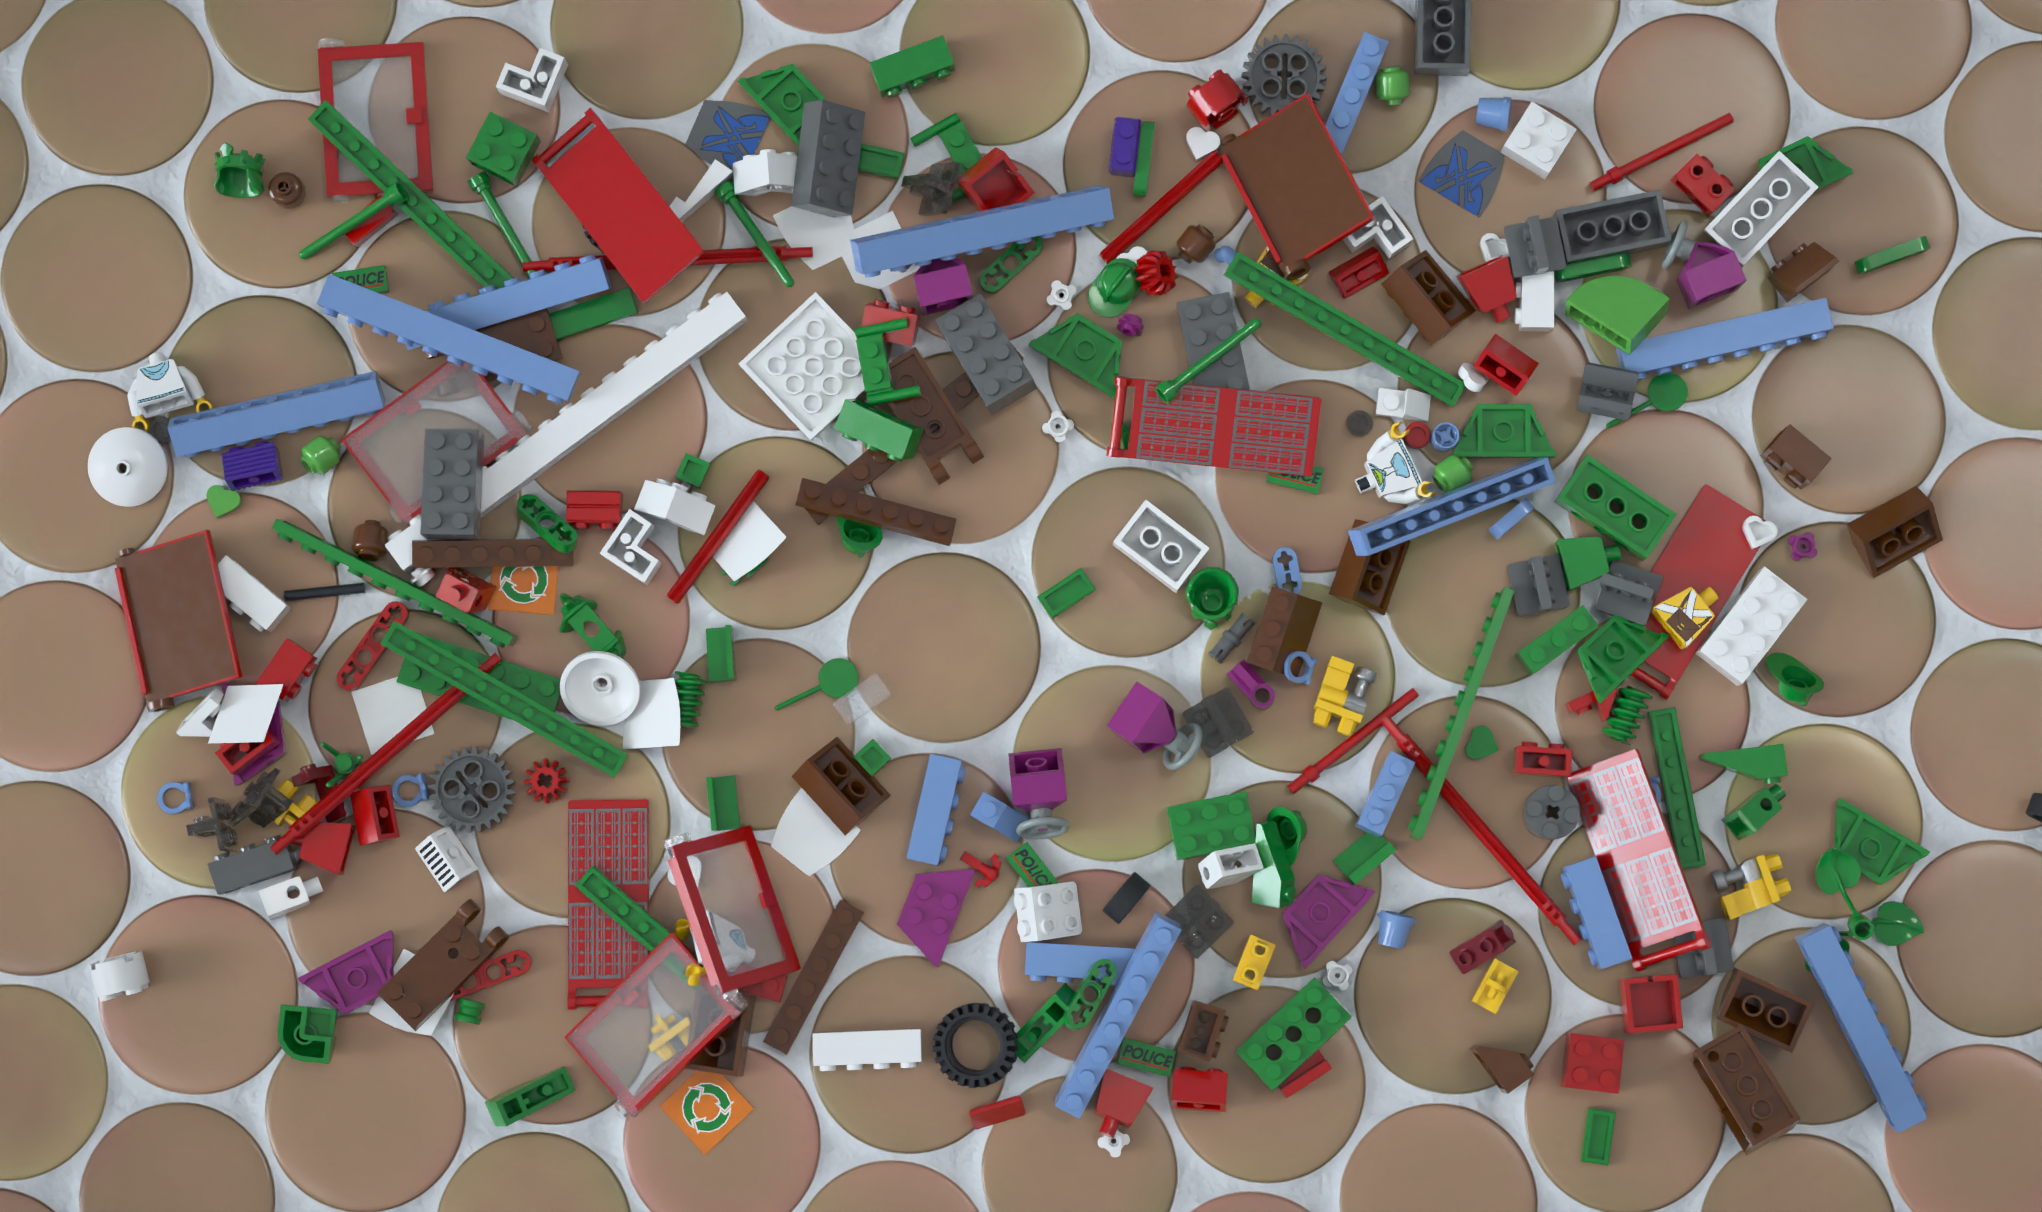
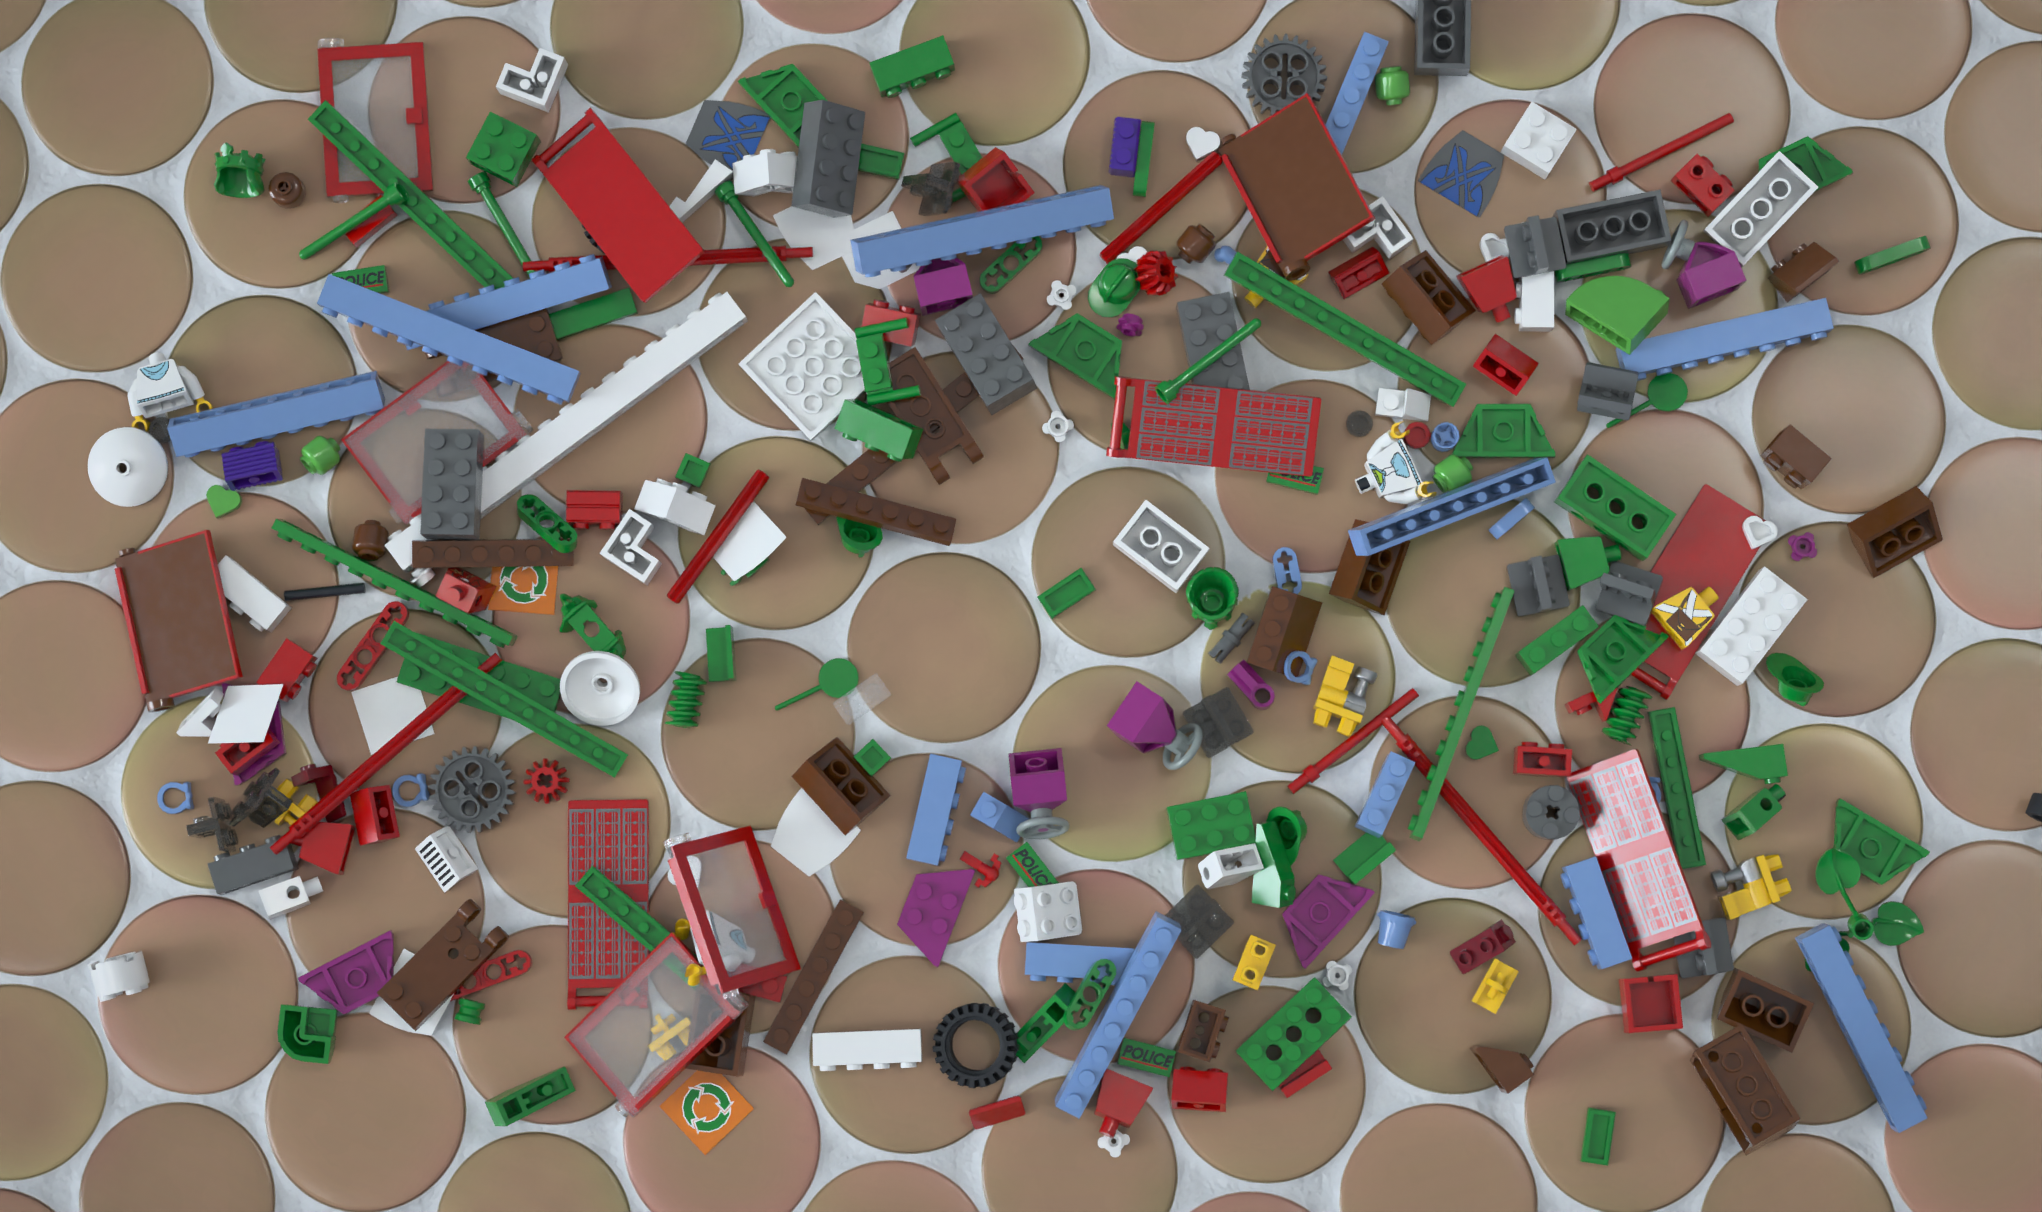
green plant [320,741,363,787] -> none
white sticker [623,678,680,749] -> none
green panel [706,775,741,832] -> none
black tyre [1103,872,1151,924] -> none
red brick [1187,69,1248,132] -> none
white tile [1458,362,1490,392] -> none
medium blue piece [1476,97,1512,132] -> none
red brick [1561,1033,1625,1094] -> none

